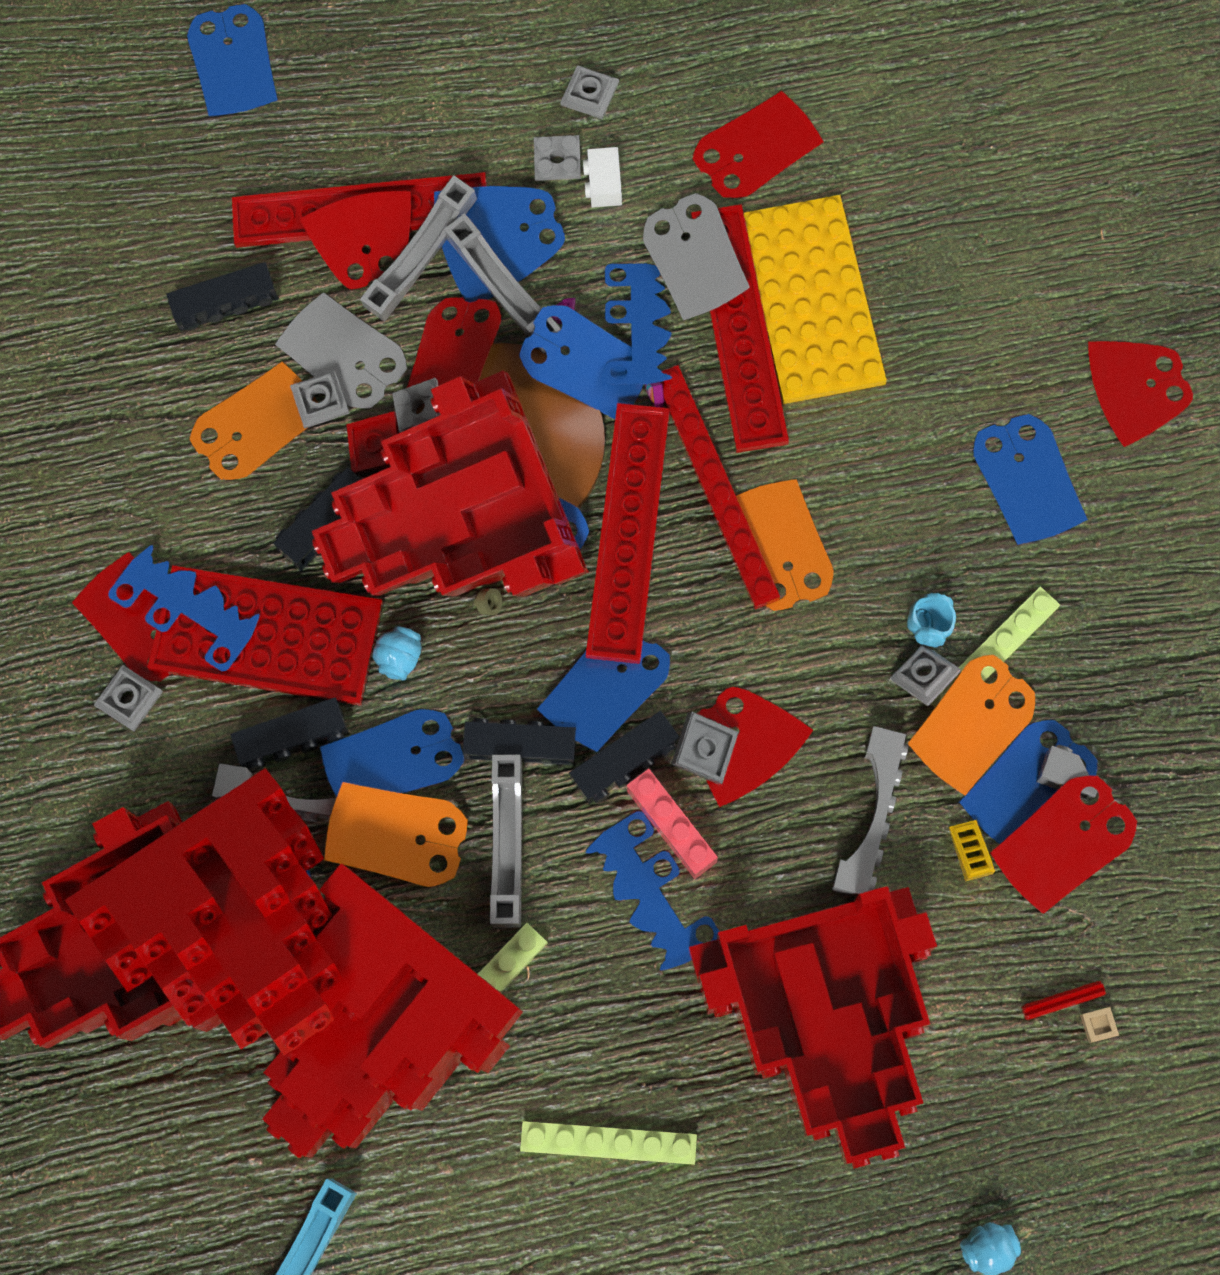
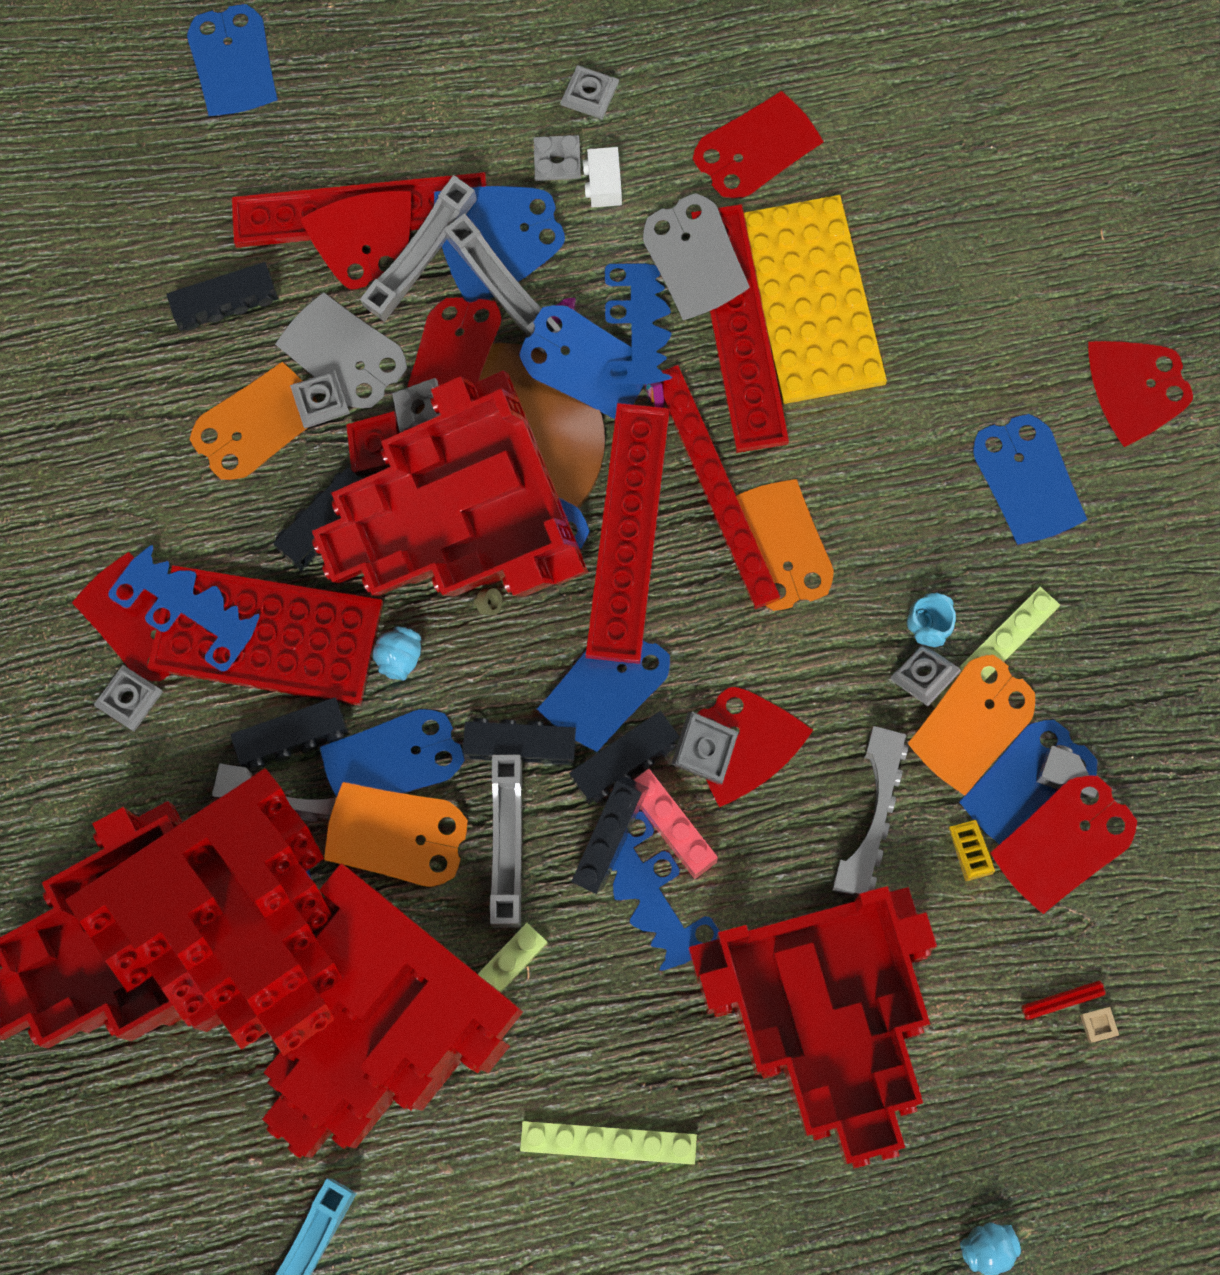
none -> black brick [571,776,649,894]

